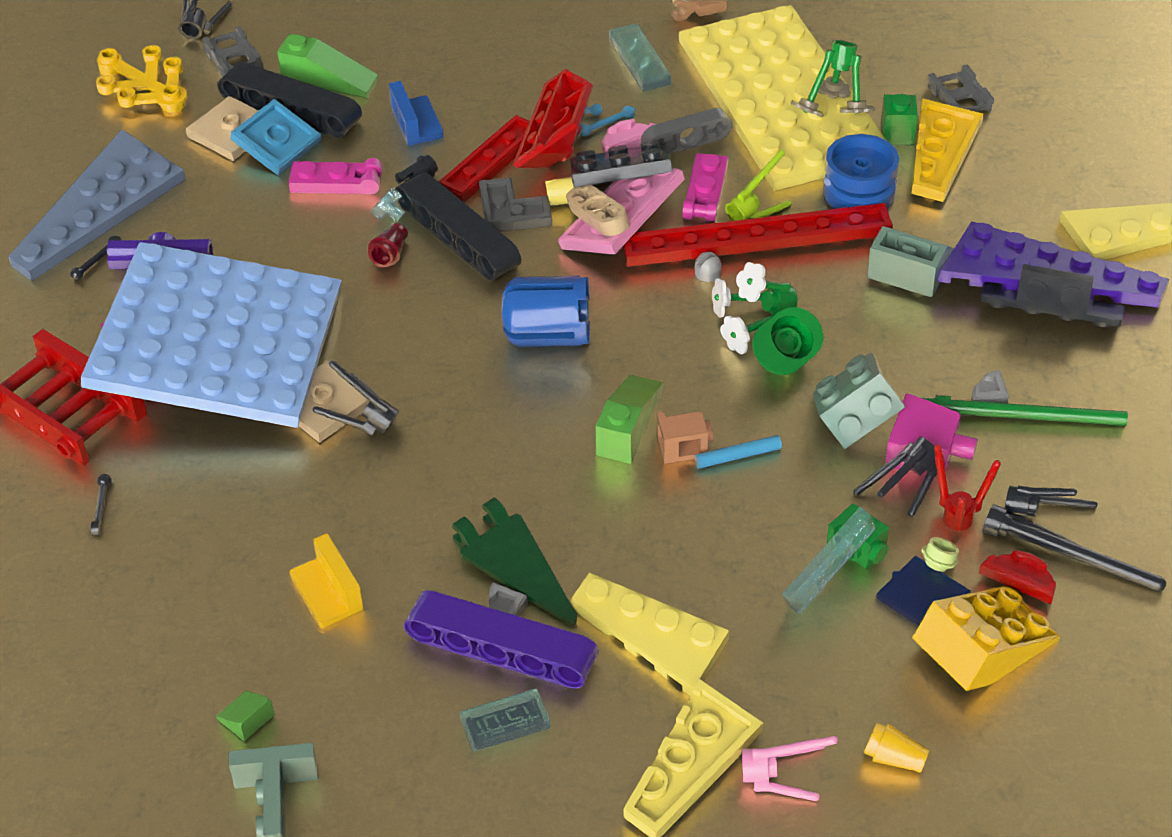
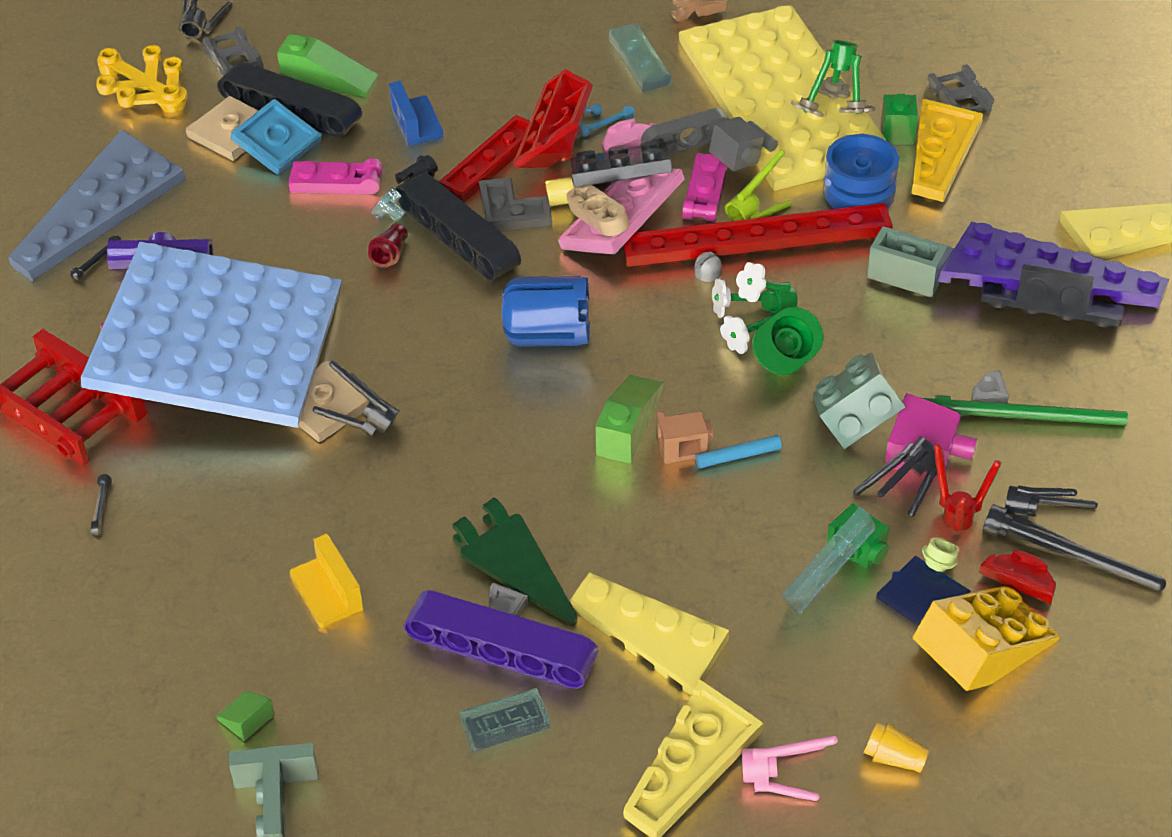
none -> dark grey brick [709,117,778,171]

